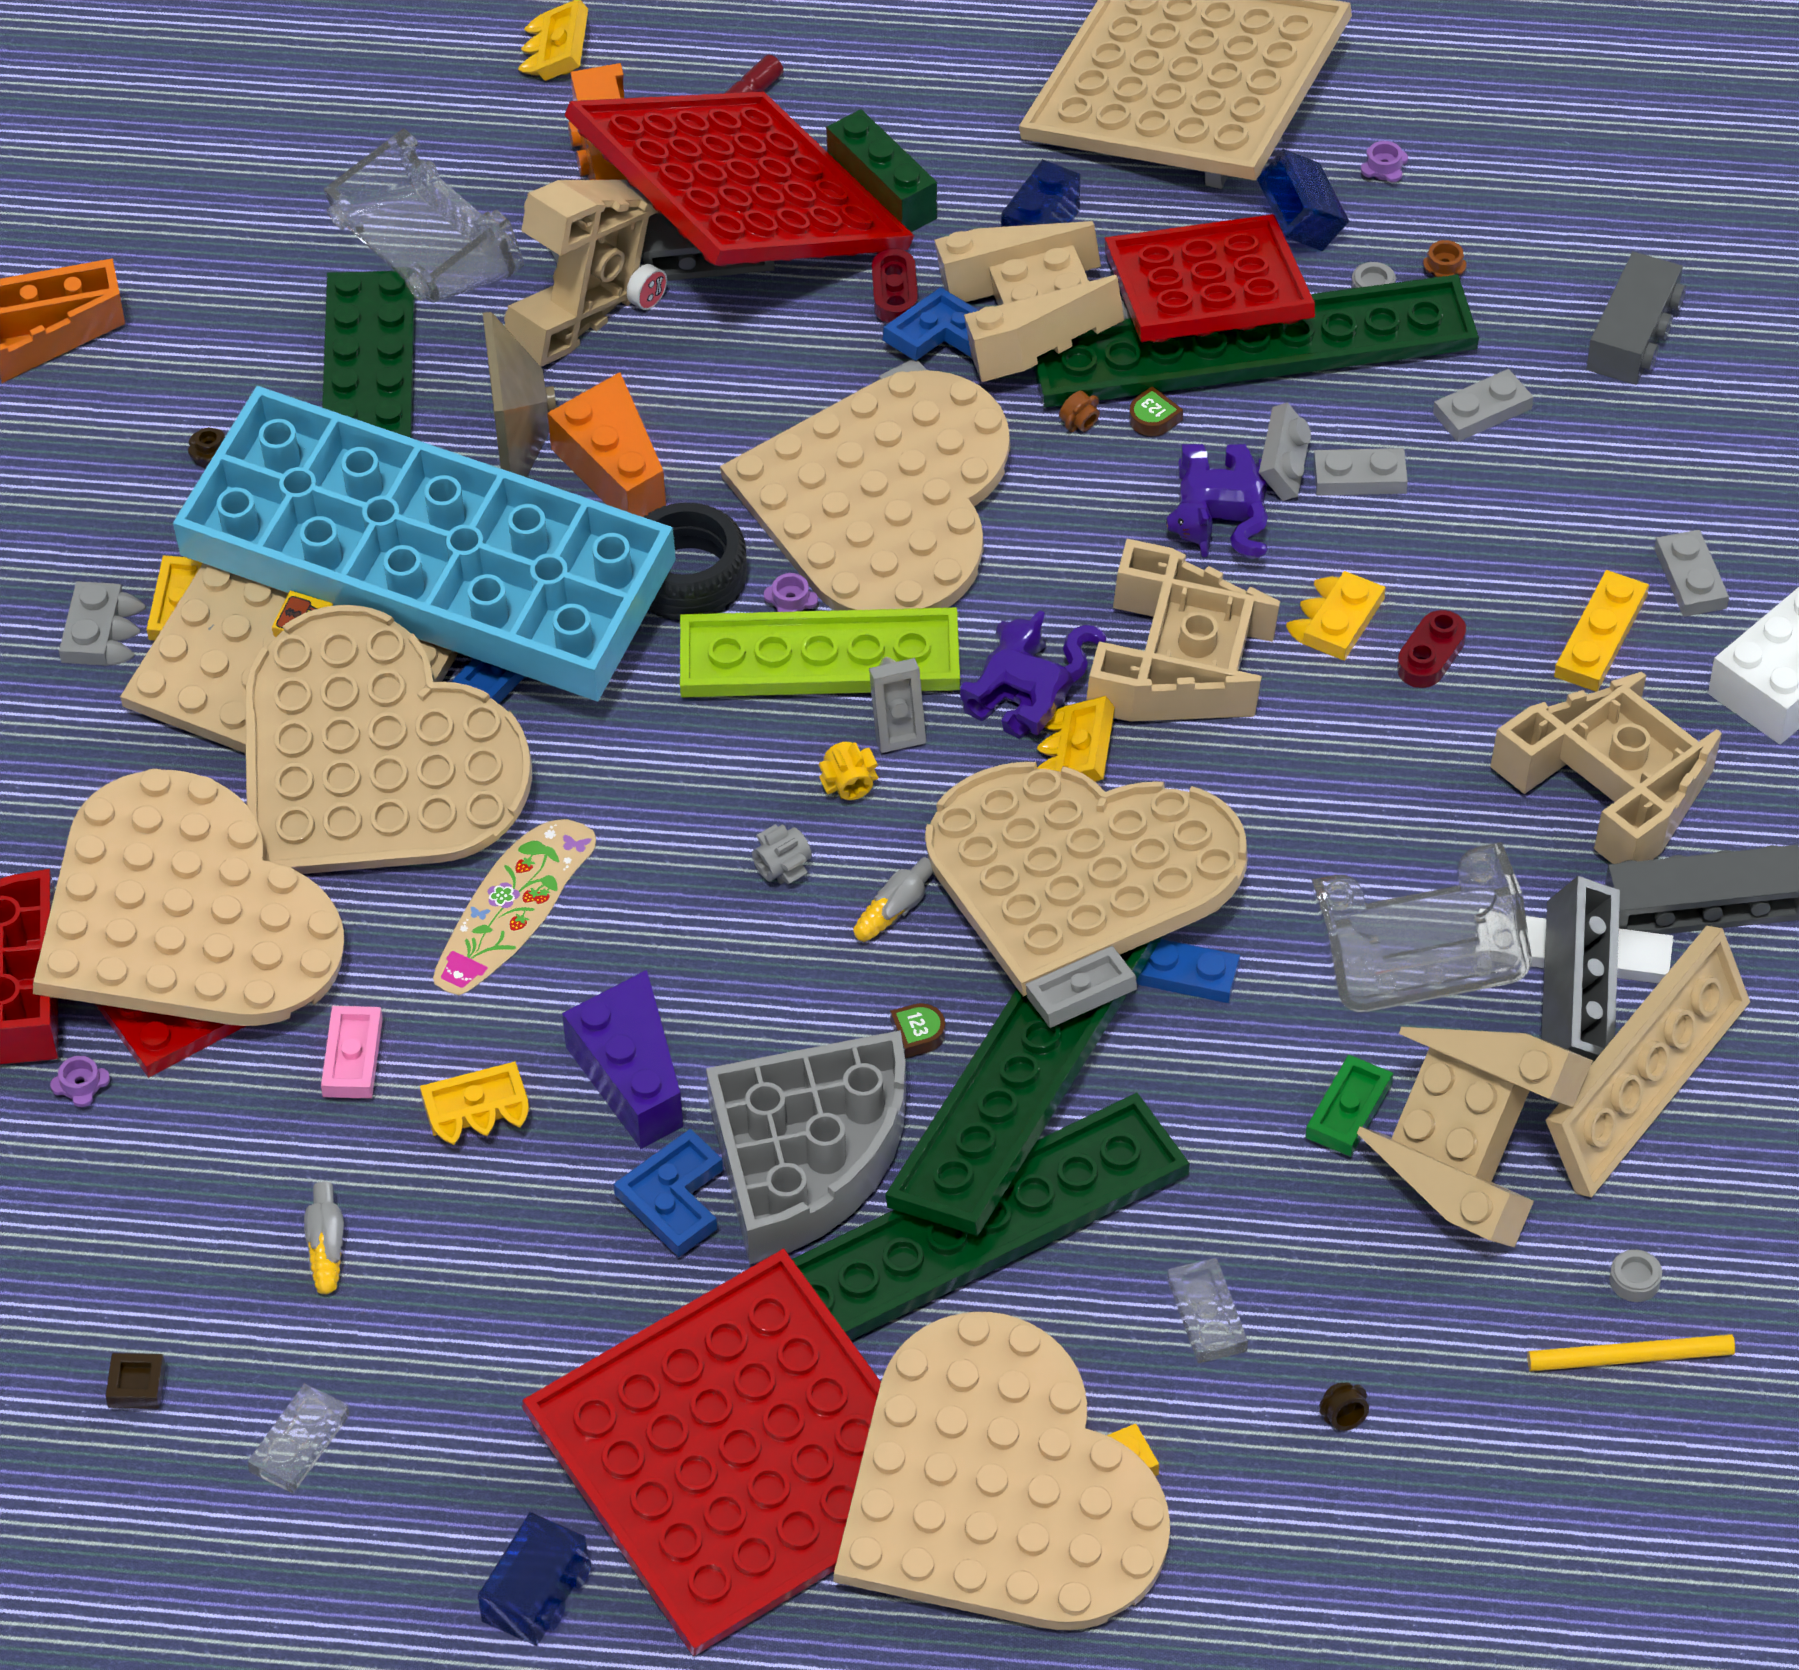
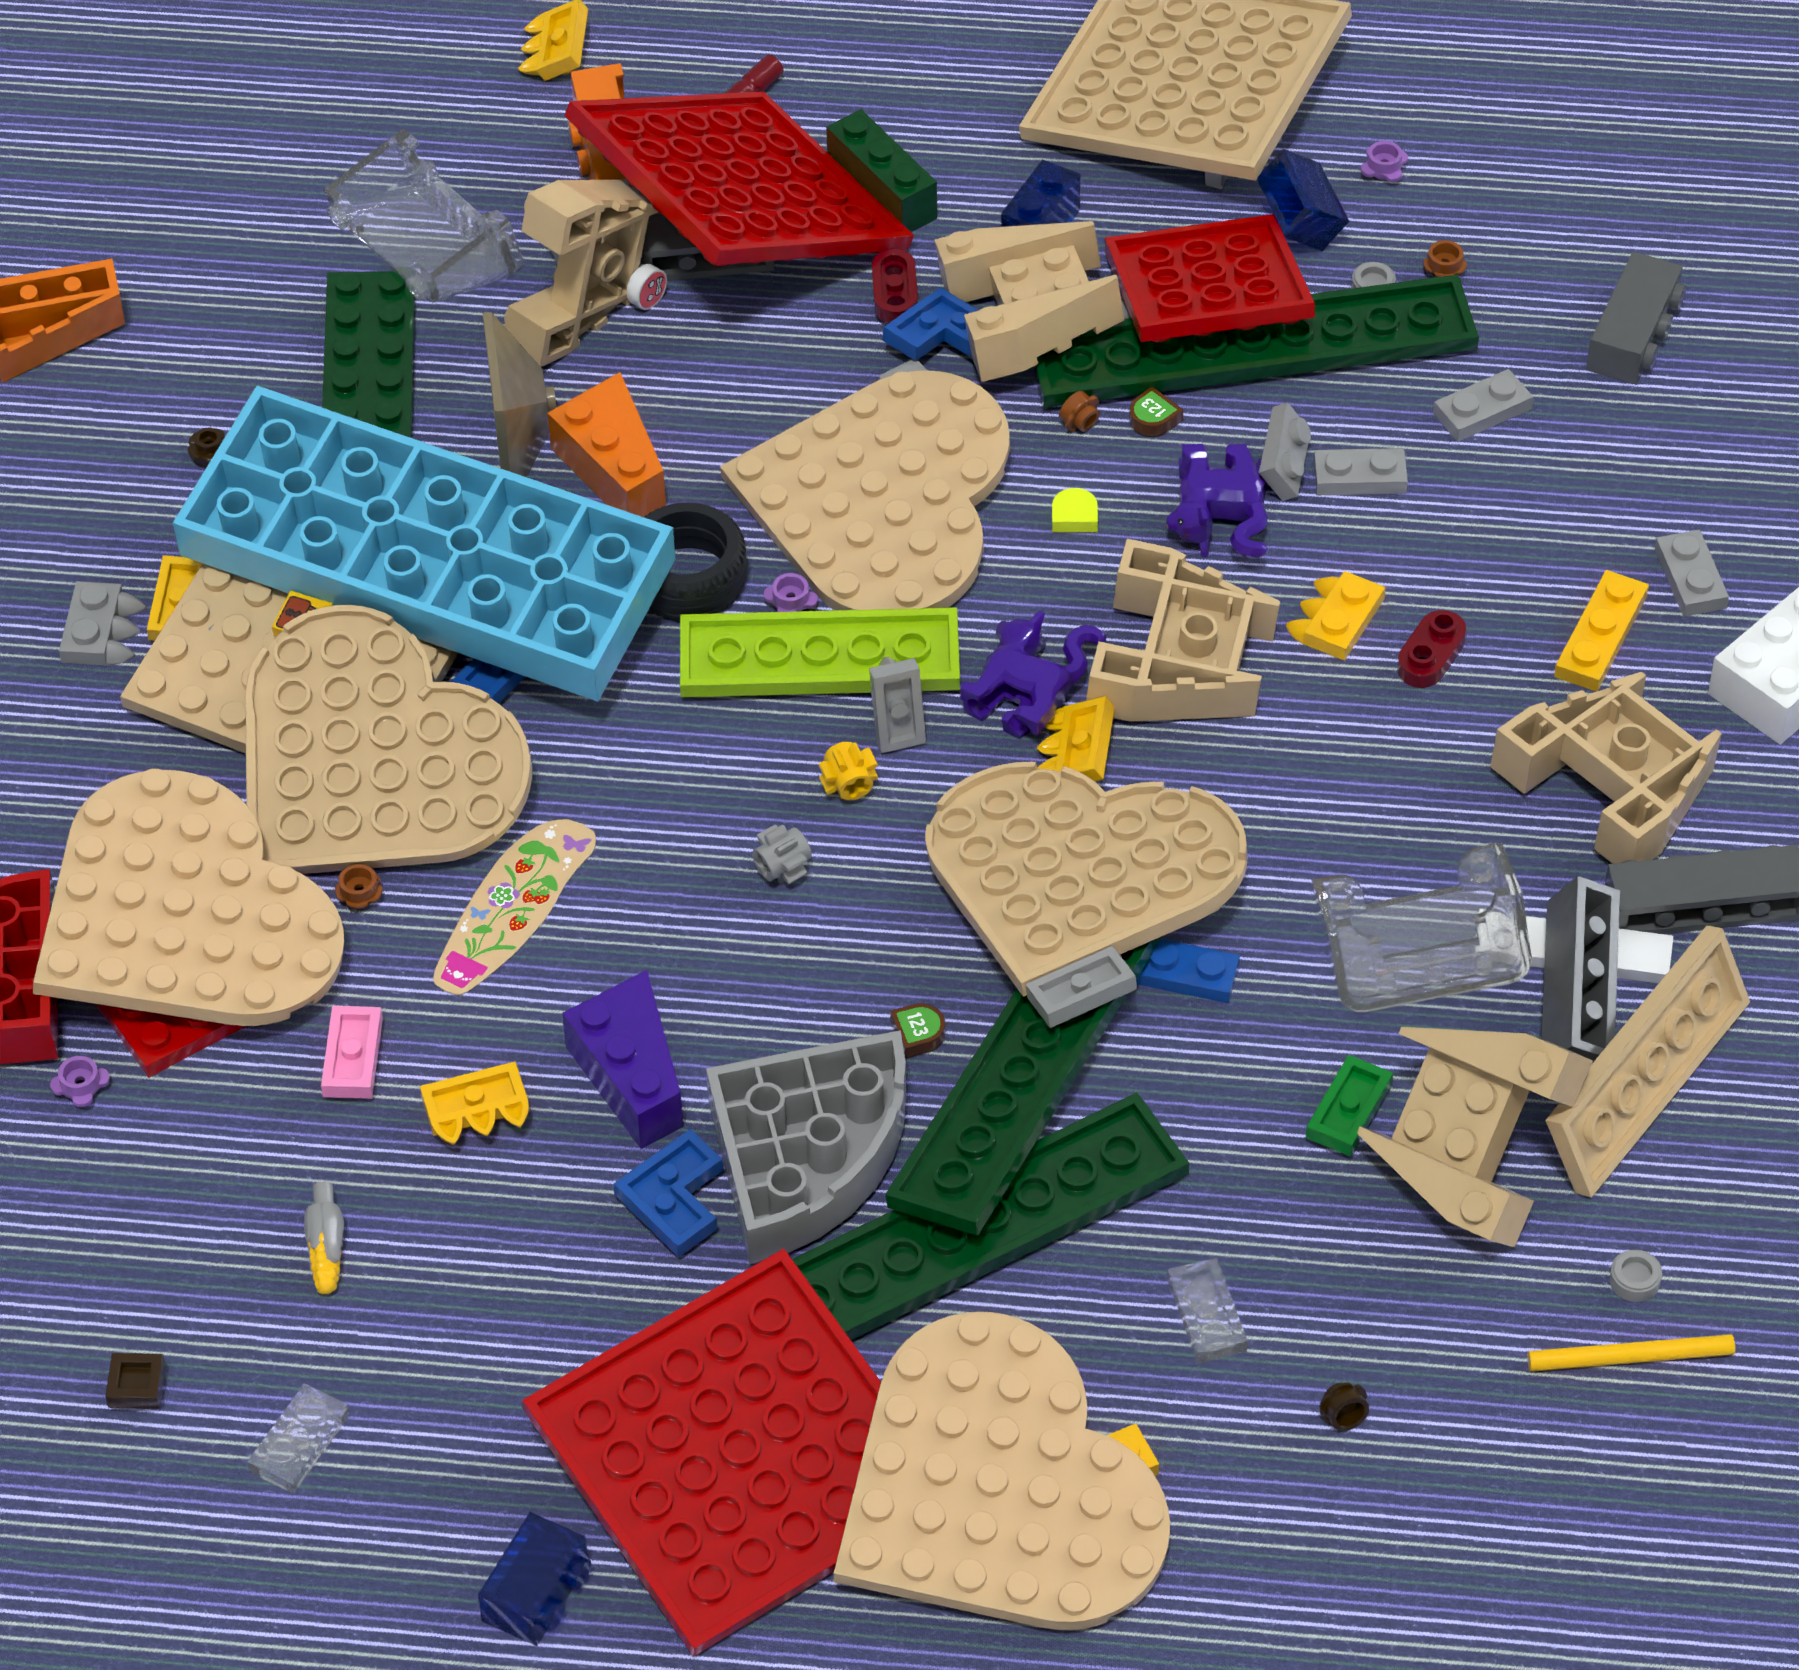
light grey piece [853,857,933,942] -> none
none -> dark orange plate [335,864,383,909]
none -> neon yellow tile [1052,488,1098,532]

